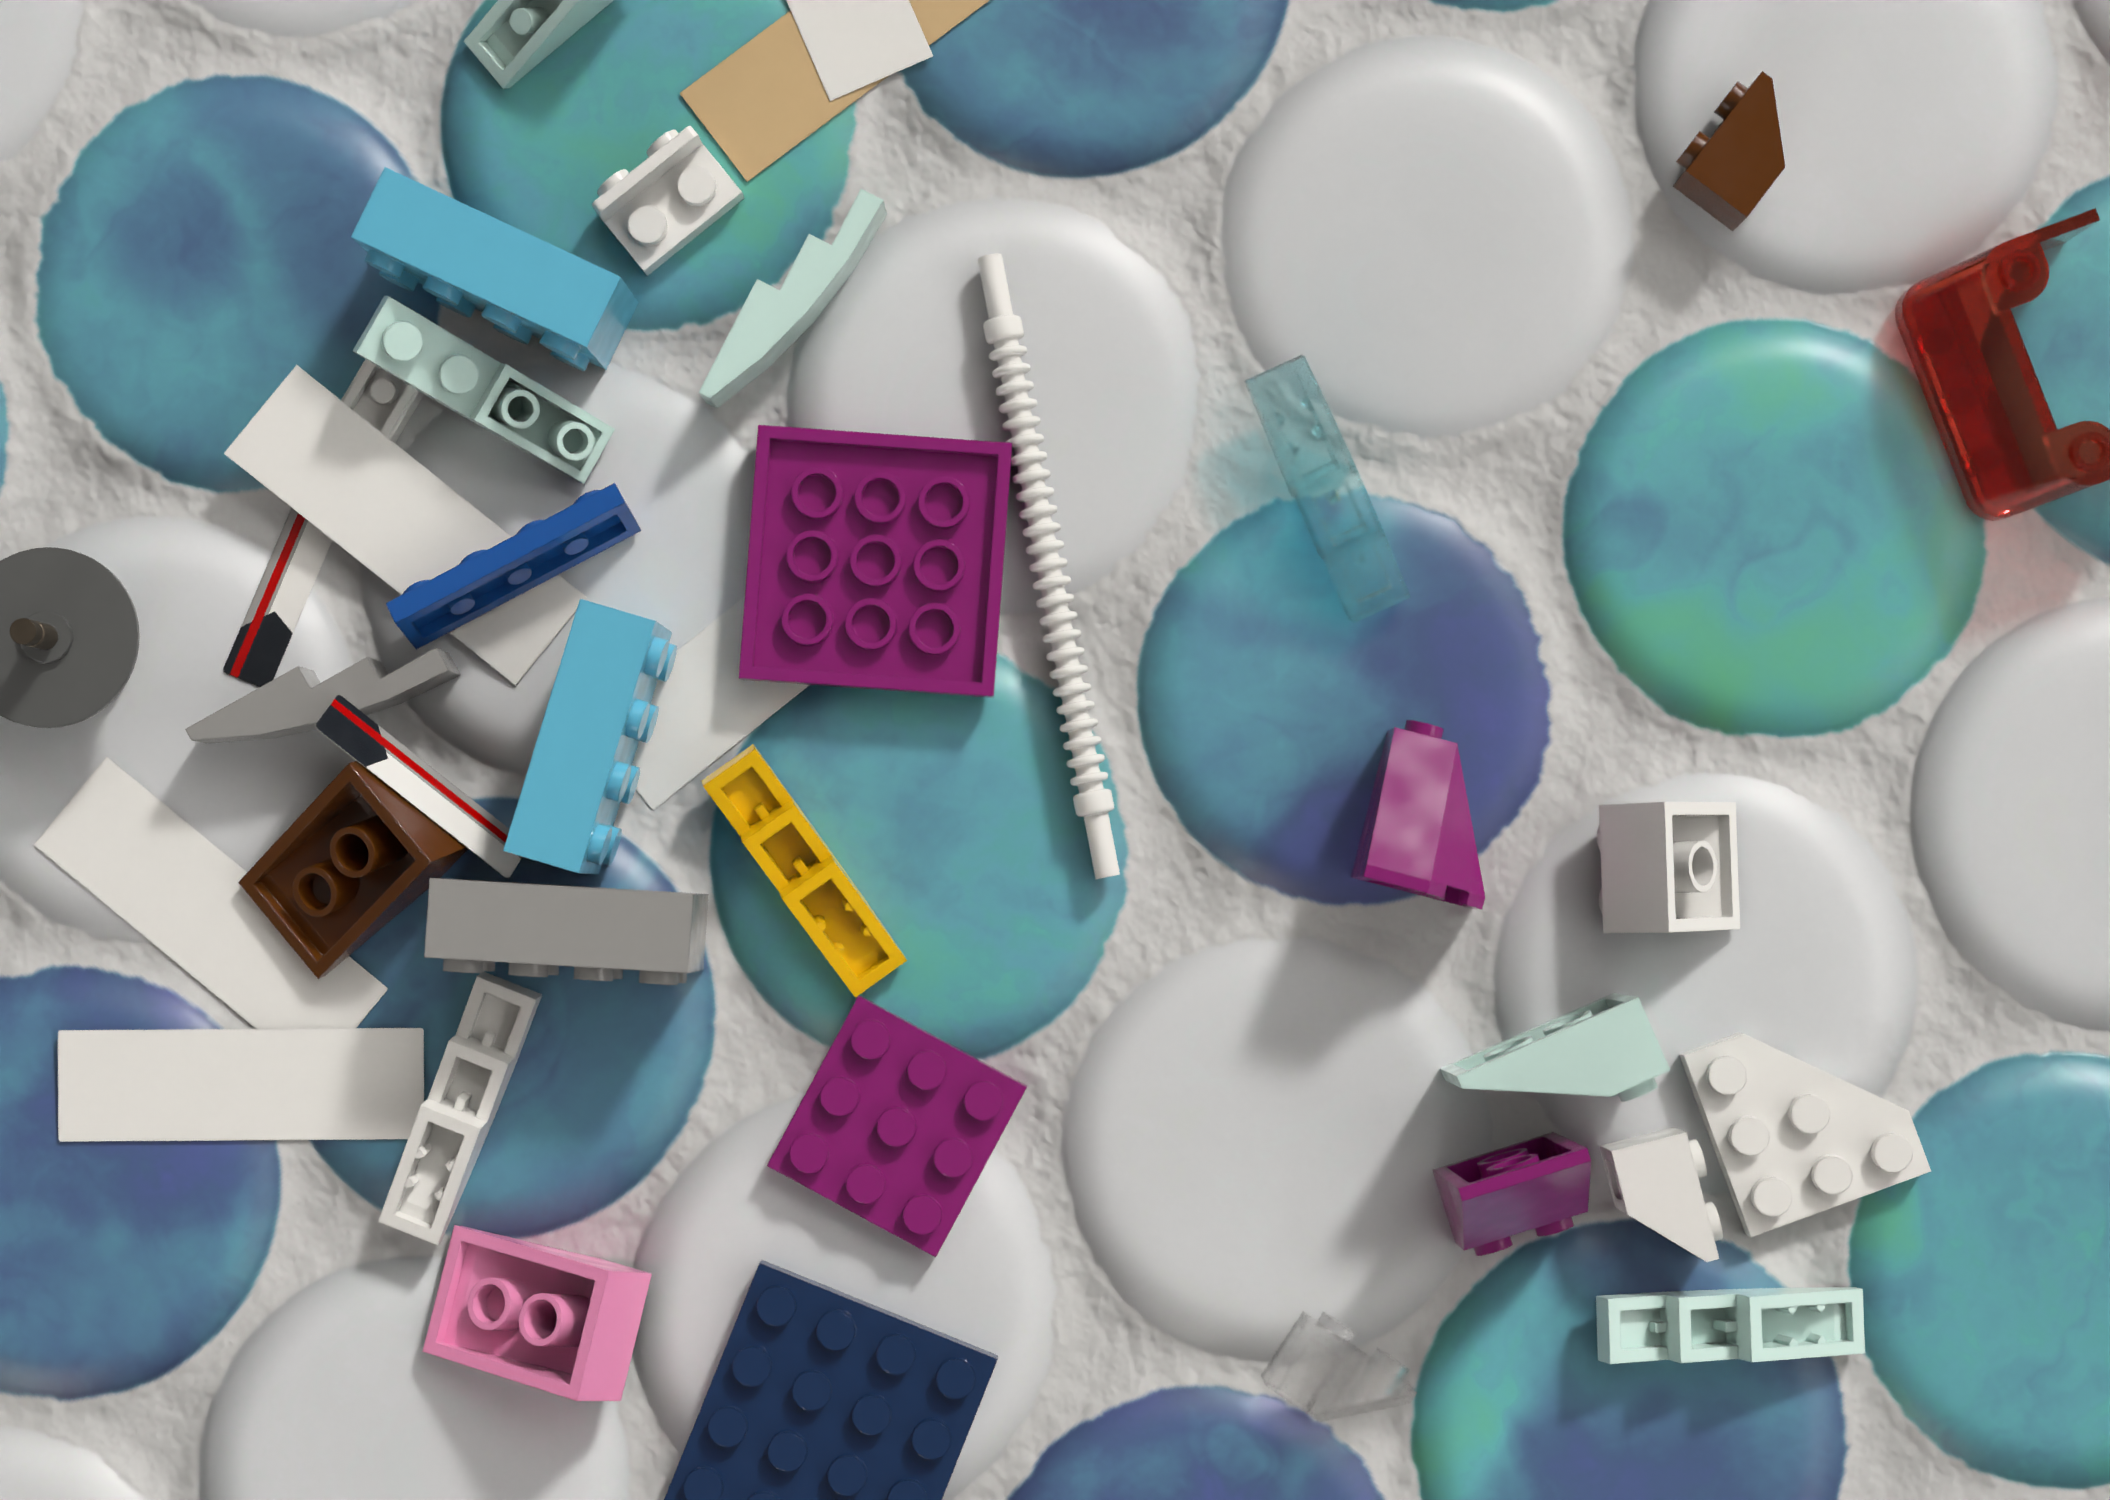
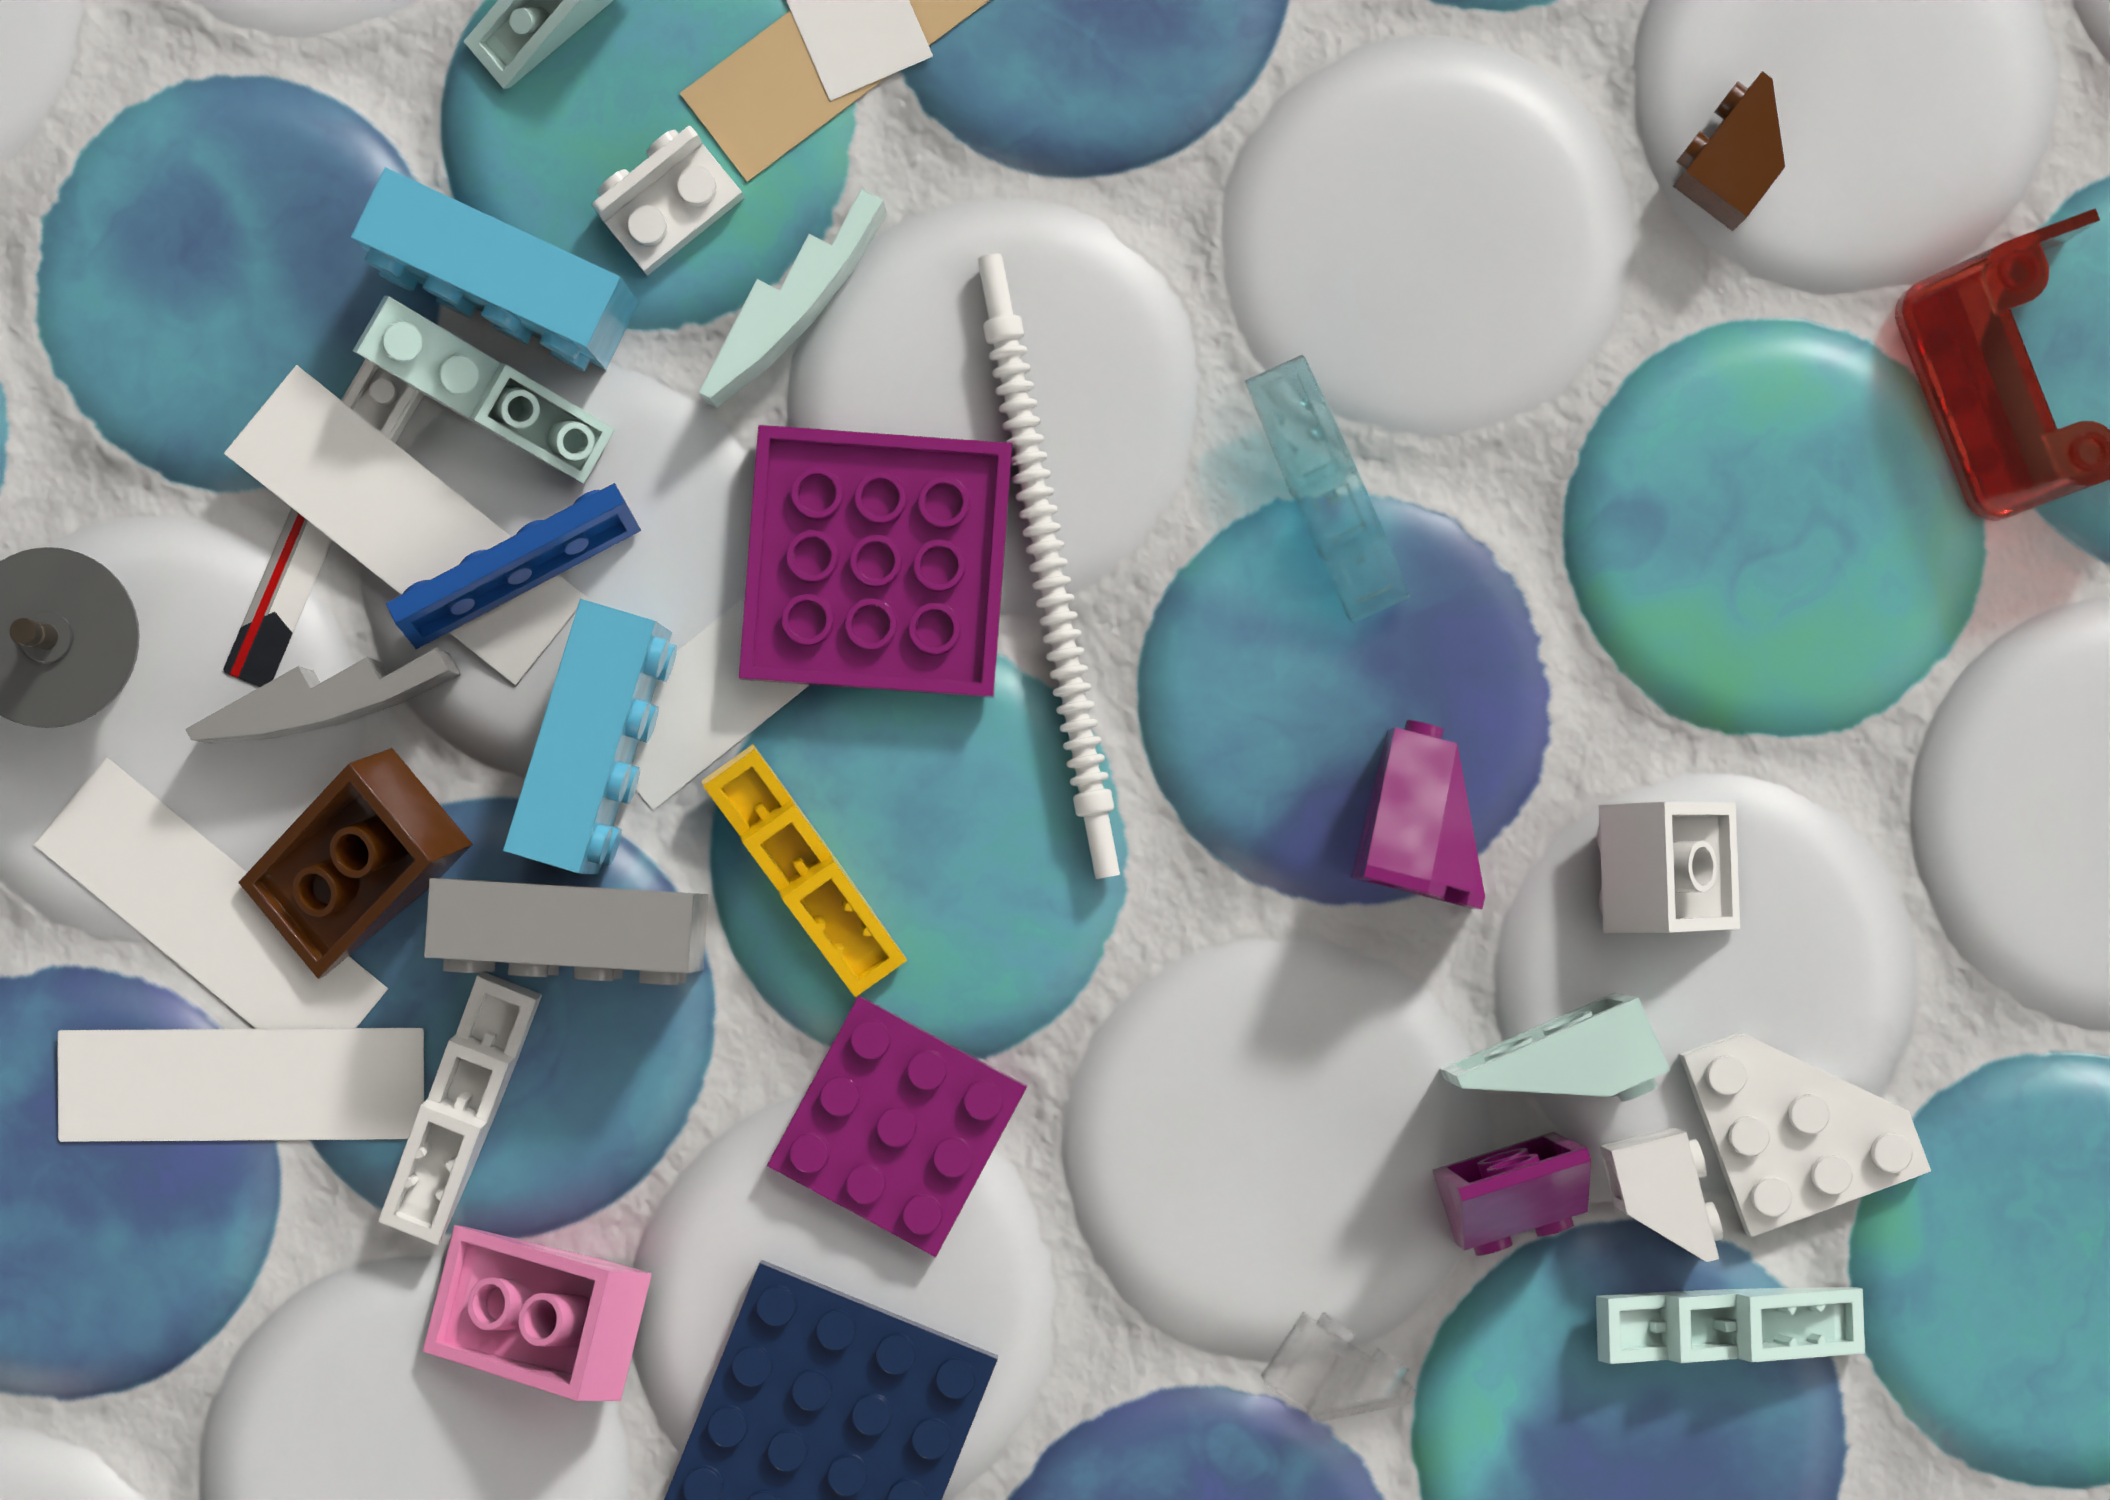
sticker [316,695,522,878] -> none

